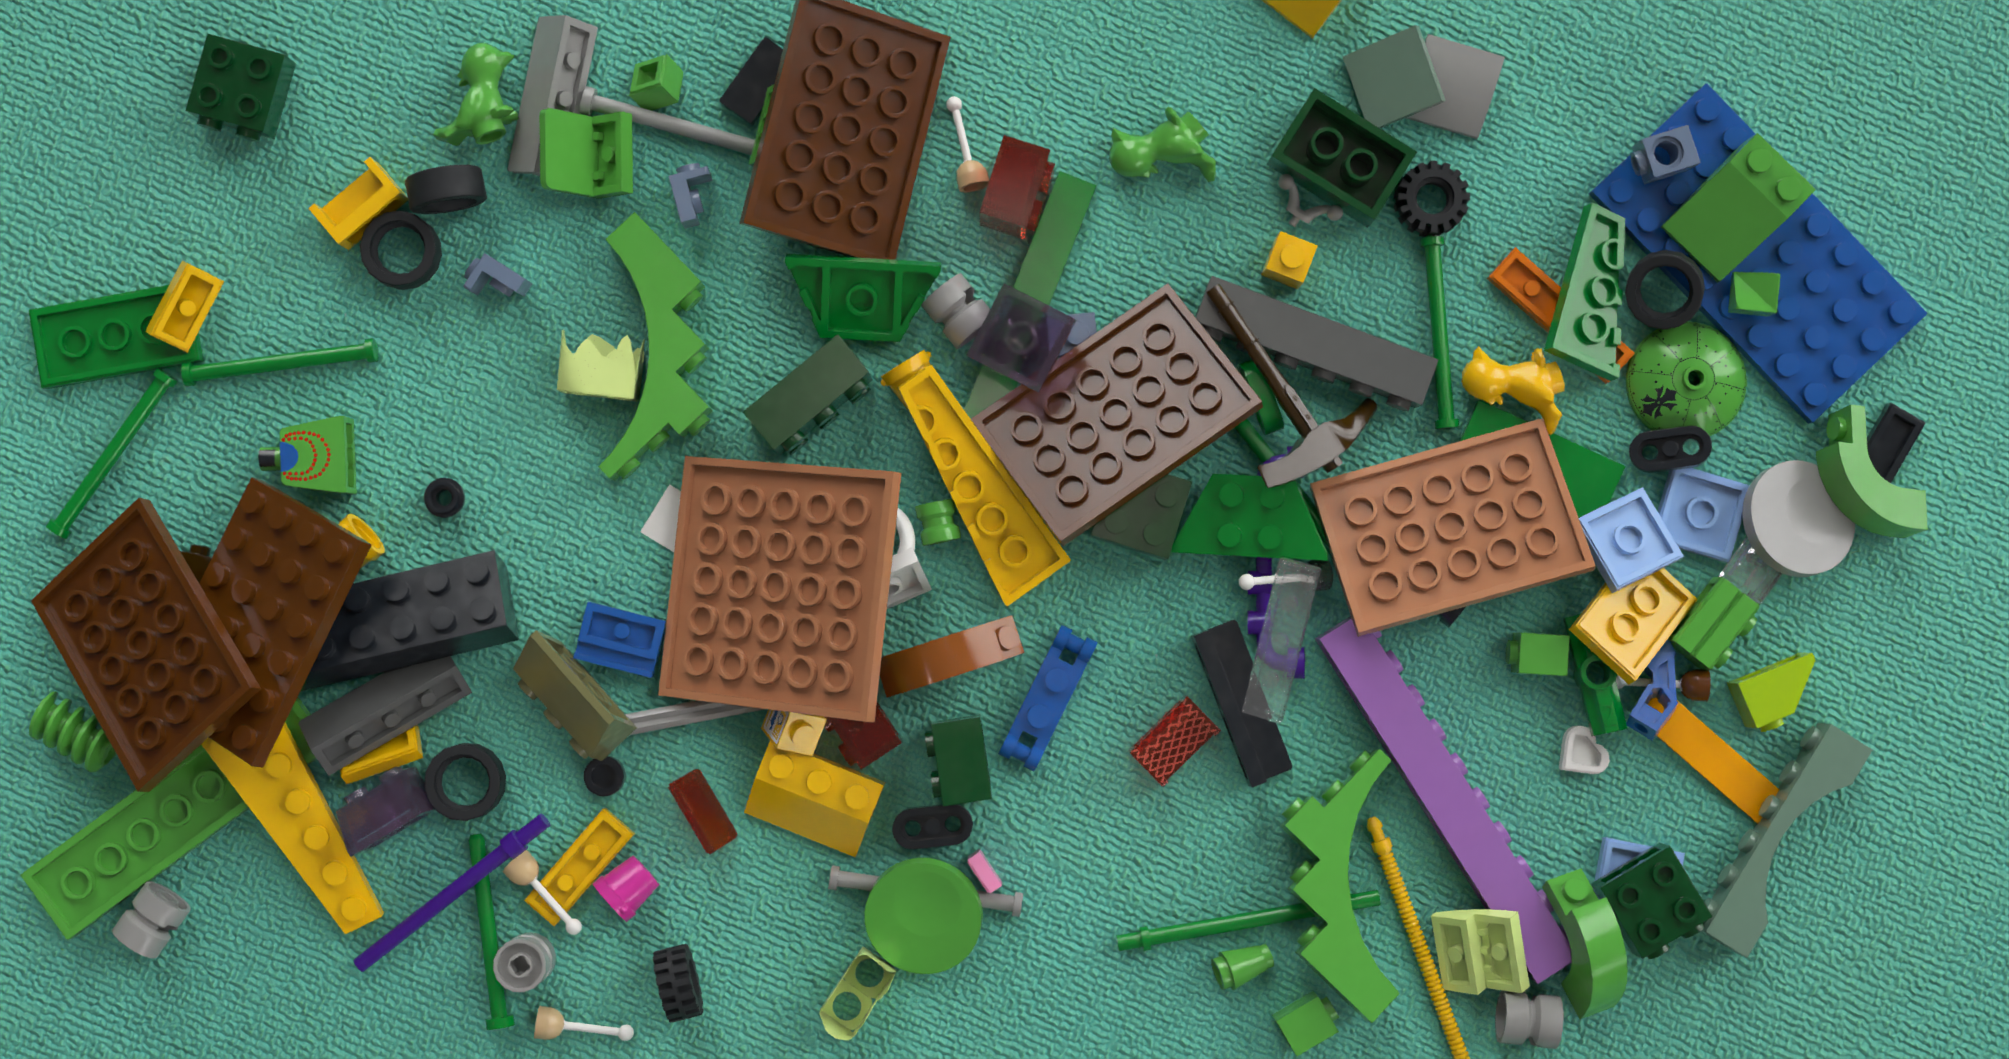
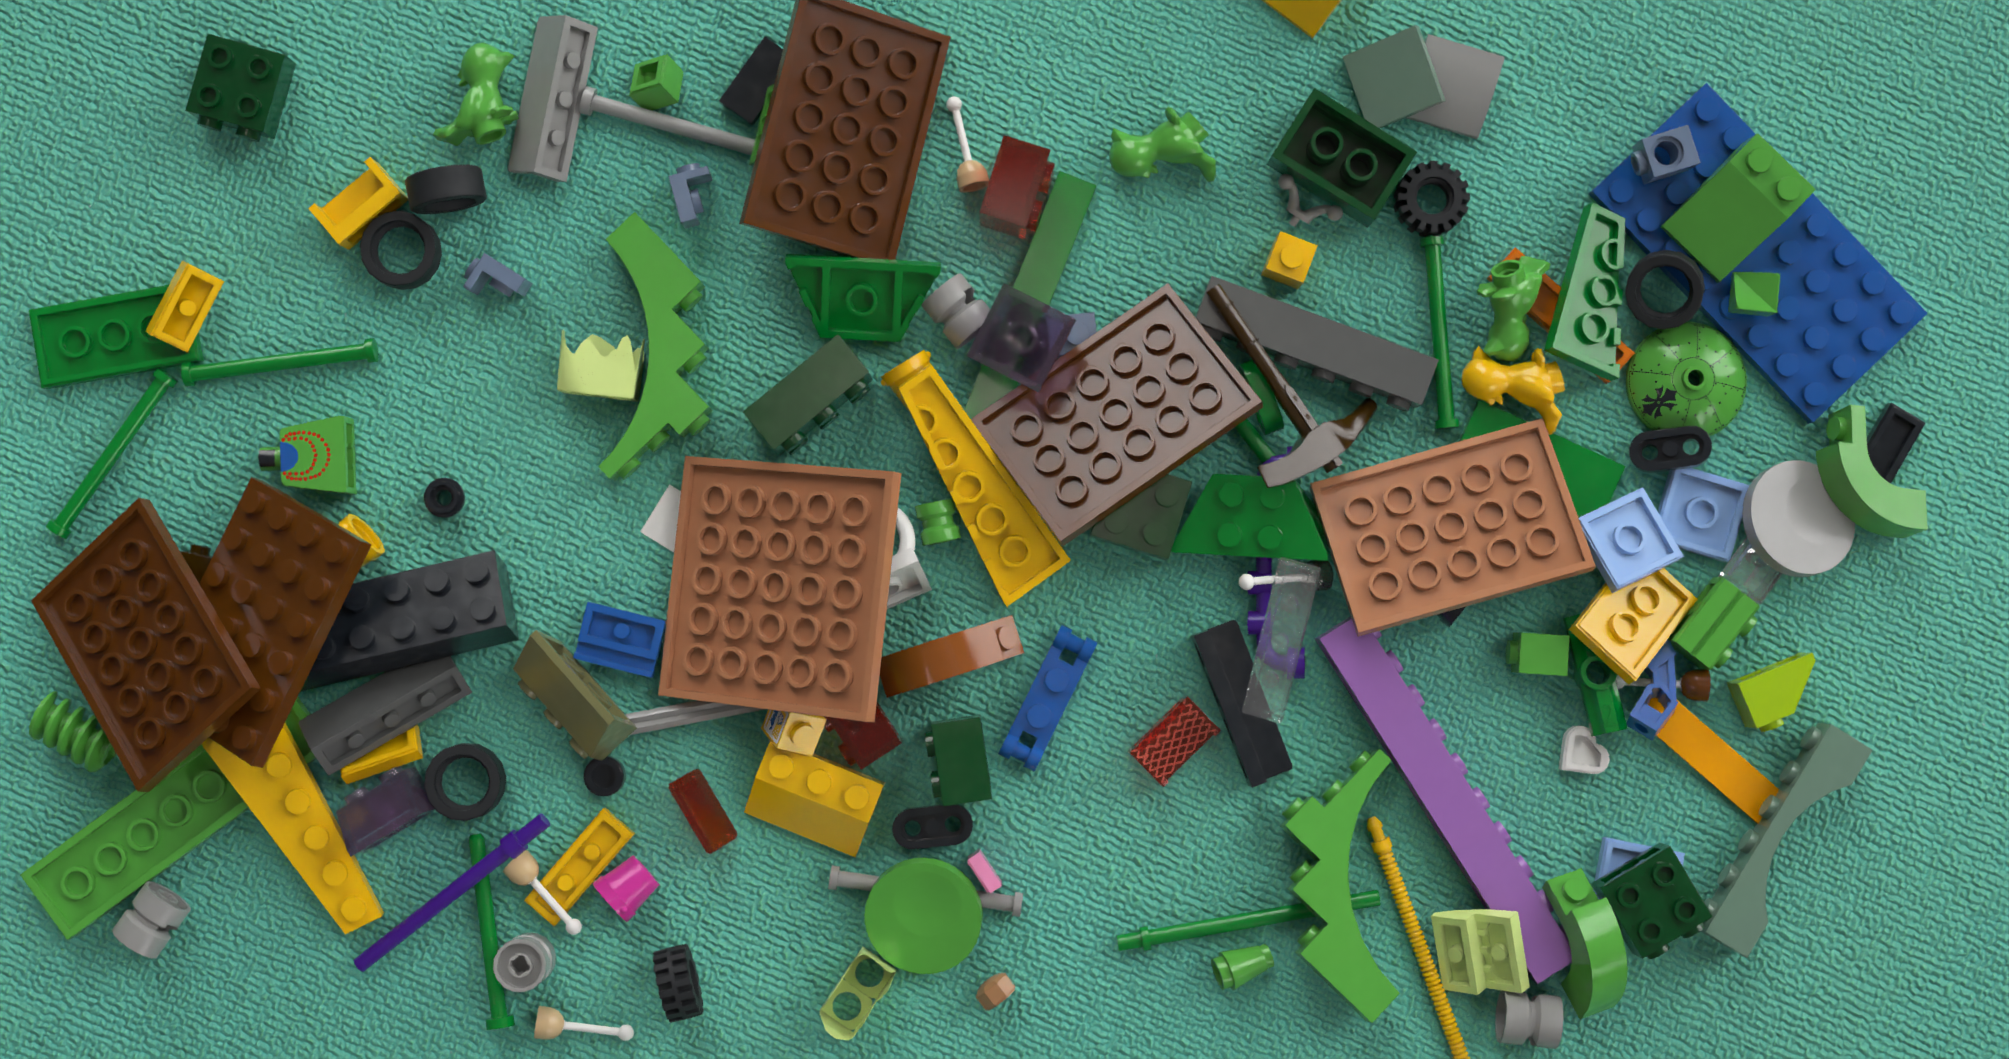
bright green bracket [539,108,633,199] -> none
bright green brick [1272,991,1339,1056] -> none
none -> medium nougat tile [976,973,1015,1011]
none -> bright green animal [1477,256,1551,362]

